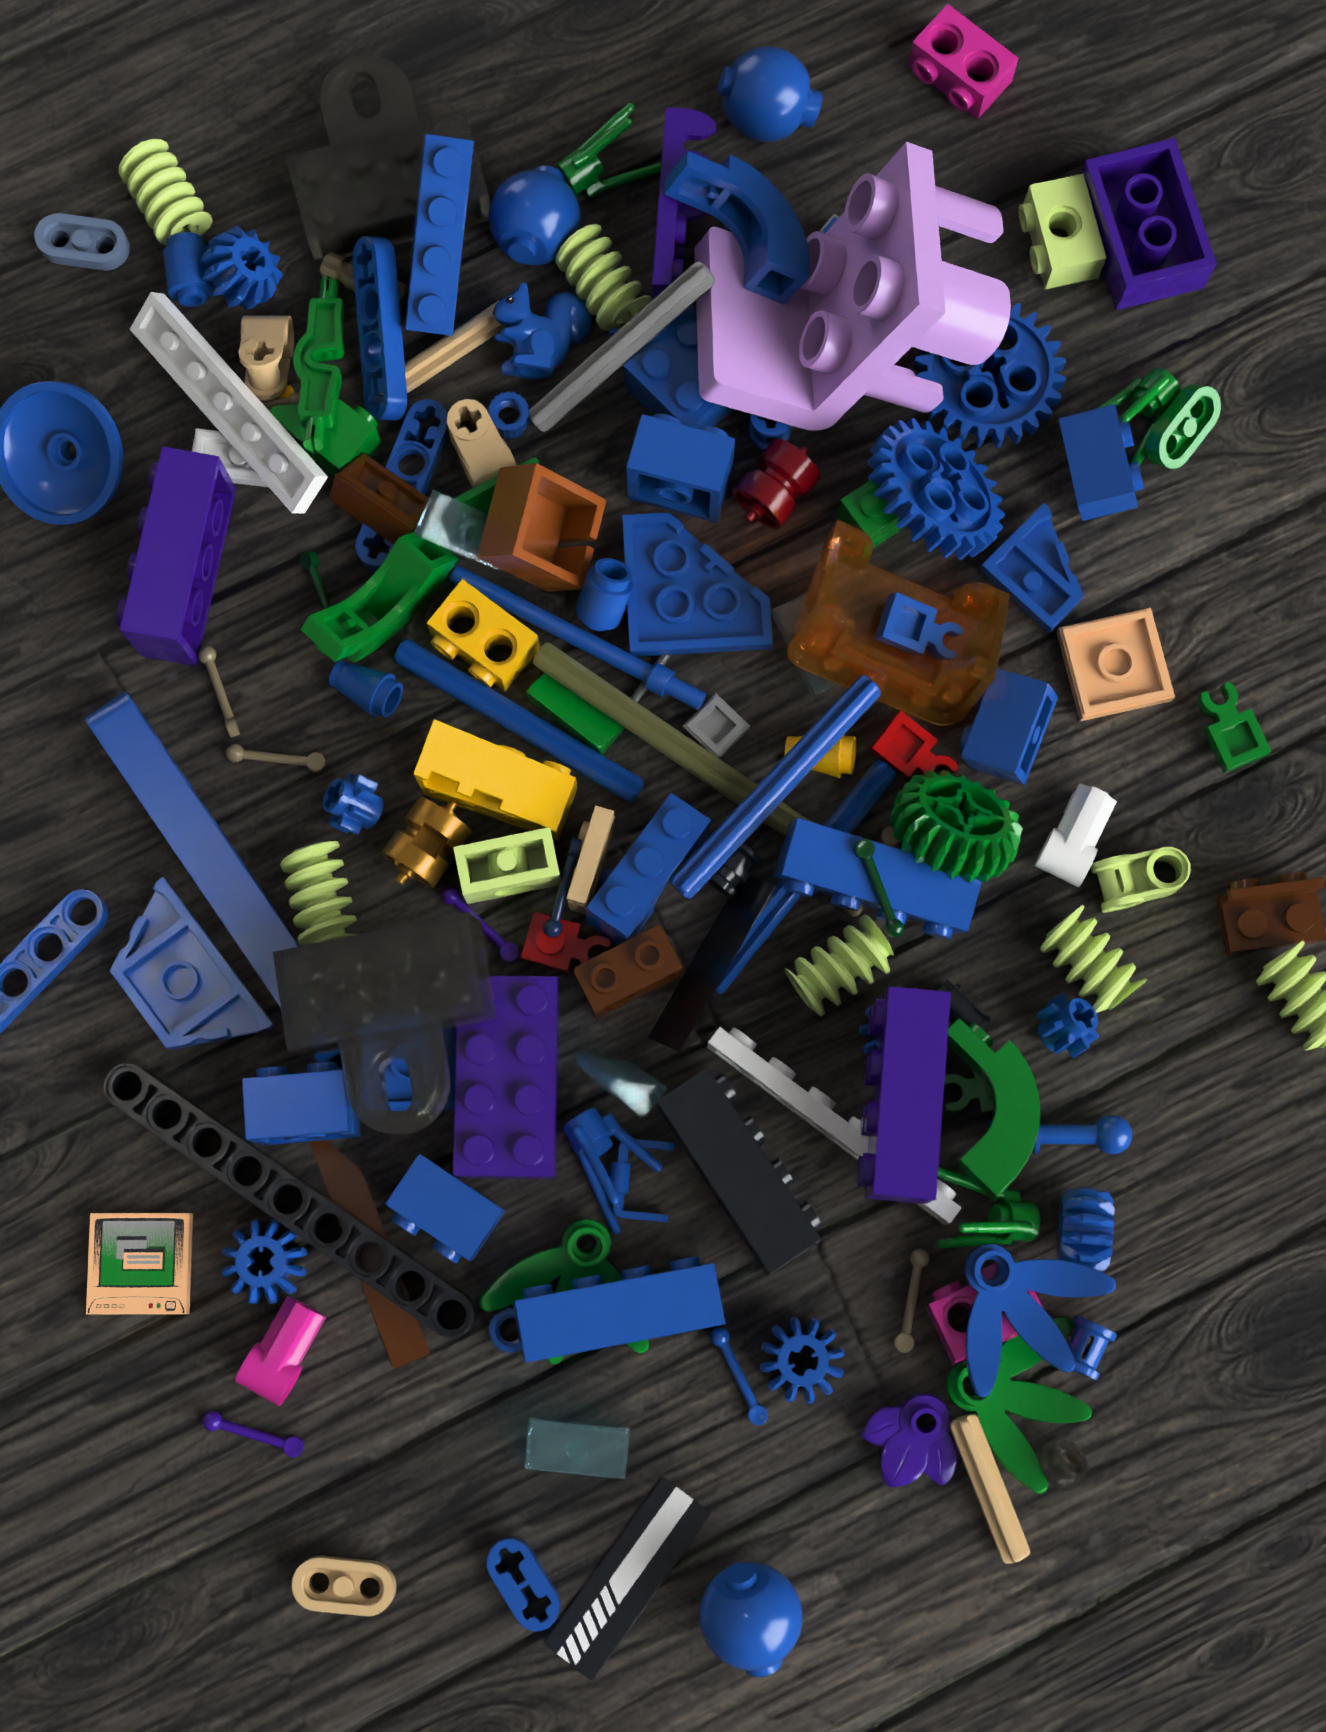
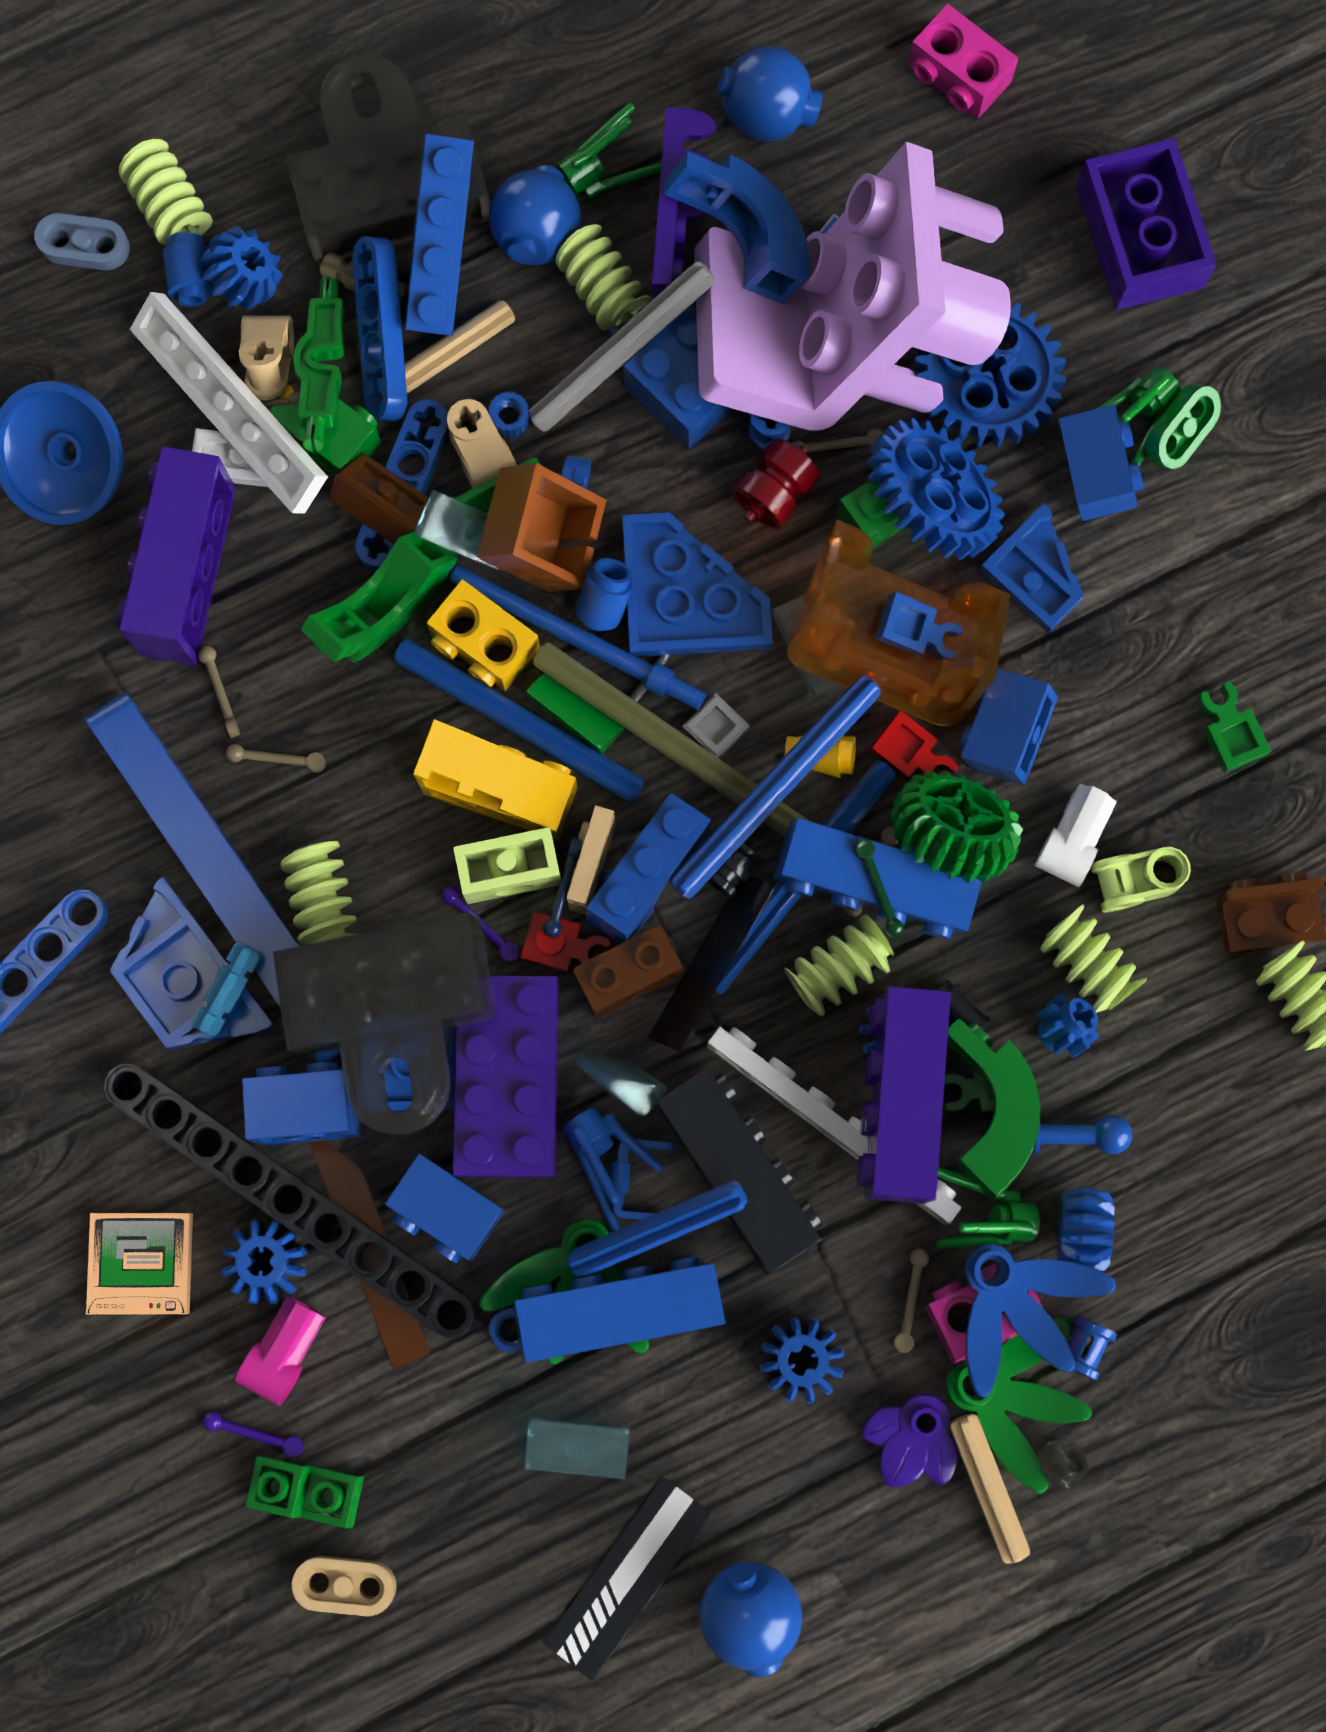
dark green hinge [300,551,331,610] -> none
blue gear [322,773,383,835] -> none
blue cone [329,660,403,718] -> none
pearl gold wheel [381,796,472,888] -> none
blue beam [487,1537,561,1631] -> none
blue animal [492,283,593,380] -> none
blue brick [626,414,735,523] -> none
blue hinge [710,1327,768,1425] -> none
yellowish green brick [1019,174,1107,289] -> none
light nougat tile [1056,608,1175,721] -> none
none -> dark azure axle [192,942,260,1036]
none -> green slope [246,1456,364,1528]
none -> blue axle [562,456,591,489]
none -> blue axle [567,1181,747,1278]
none -> dark tan hinge [791,429,883,453]

